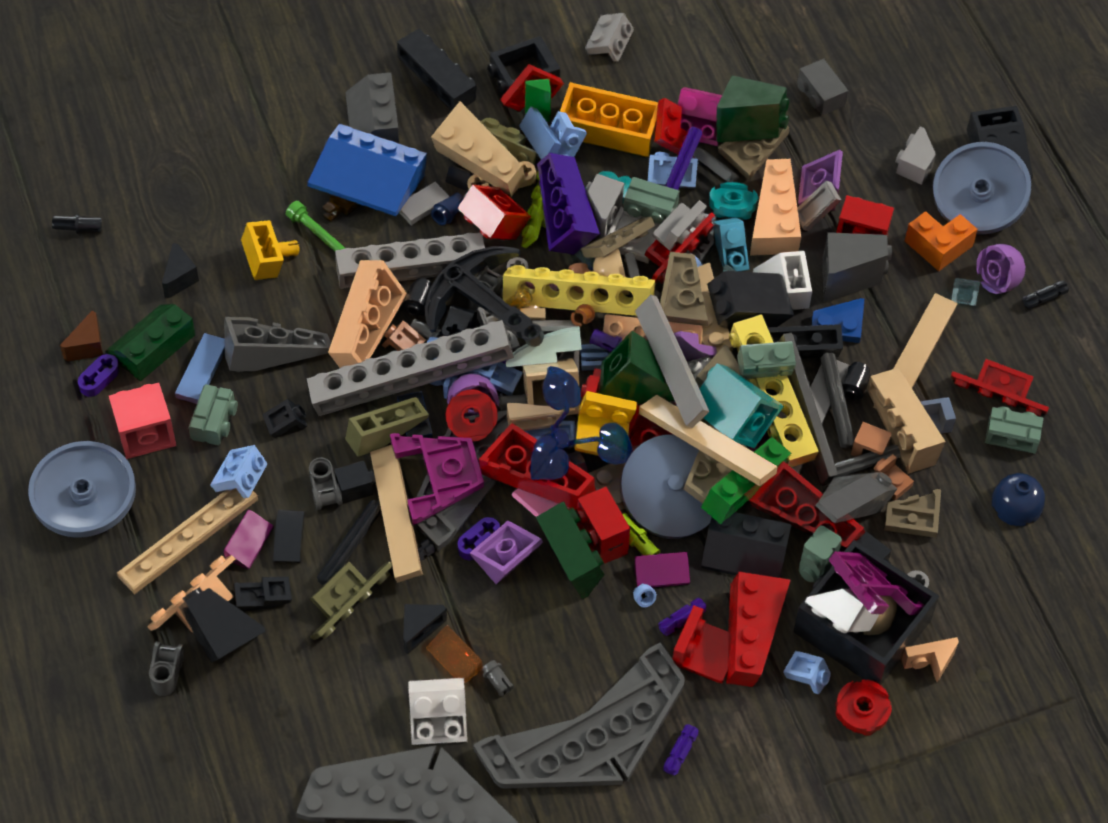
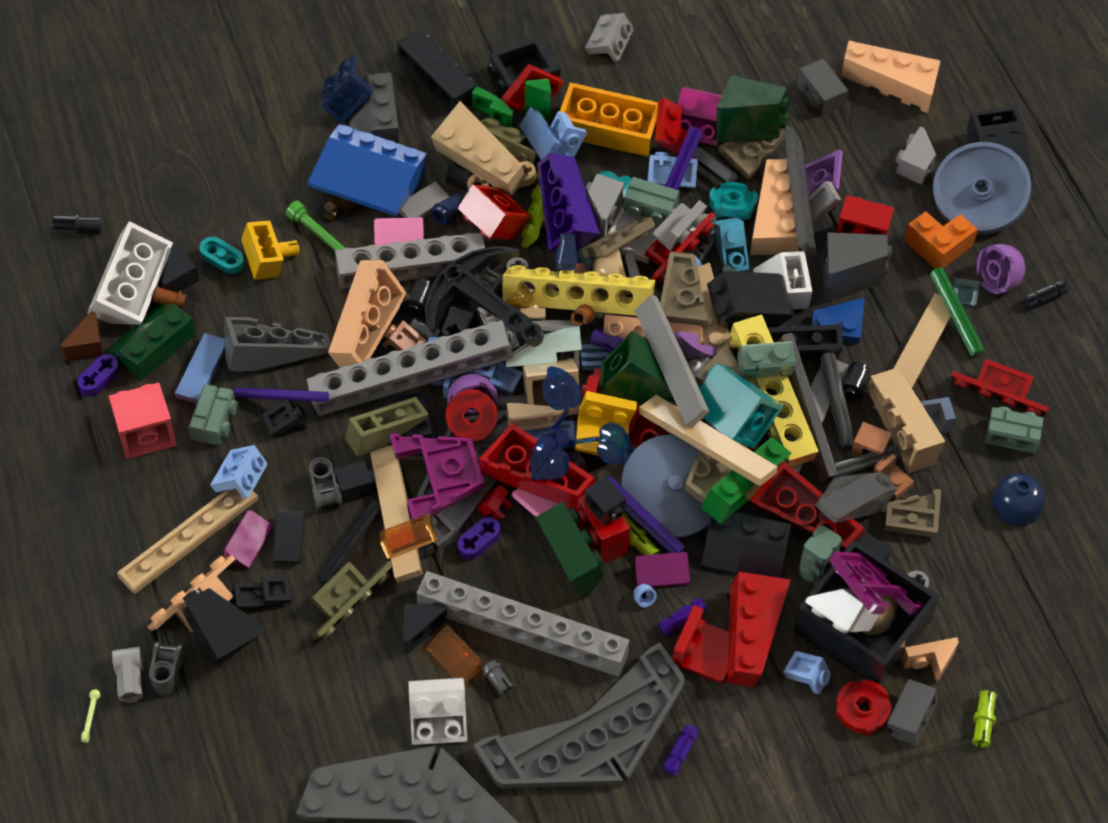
sand blue dish [28,441,136,537] -> none
medium lavender slope [470,521,543,584] -> none
none -> yellowish green hinge [81,689,100,743]
none -> white slope [87,221,173,324]
none -> light grey piece [112,647,143,703]
none -> dark orange pin [153,287,186,309]
none -> teal plate [199,237,244,274]
none -> dark purple bar [233,388,329,402]
none -> dark blue bracket [320,55,373,124]
none -> bright pink slope [374,218,424,245]
none -> clear orange slope [380,513,437,559]
none -> light grey brick [417,571,629,677]
none -> green slope [472,86,513,128]
none -> red tile [476,486,512,520]
none -> dark blue cone [553,233,578,270]
none -> black brick [584,477,626,526]
none -> dark purple axle [607,476,684,553]
none -> dark grey tile [783,127,817,257]
none -> light nougat wedge [841,41,940,114]
none -> dark grey hinge [887,679,938,747]
none -> green axle [930,267,984,357]
none -> lime pin [972,690,997,748]

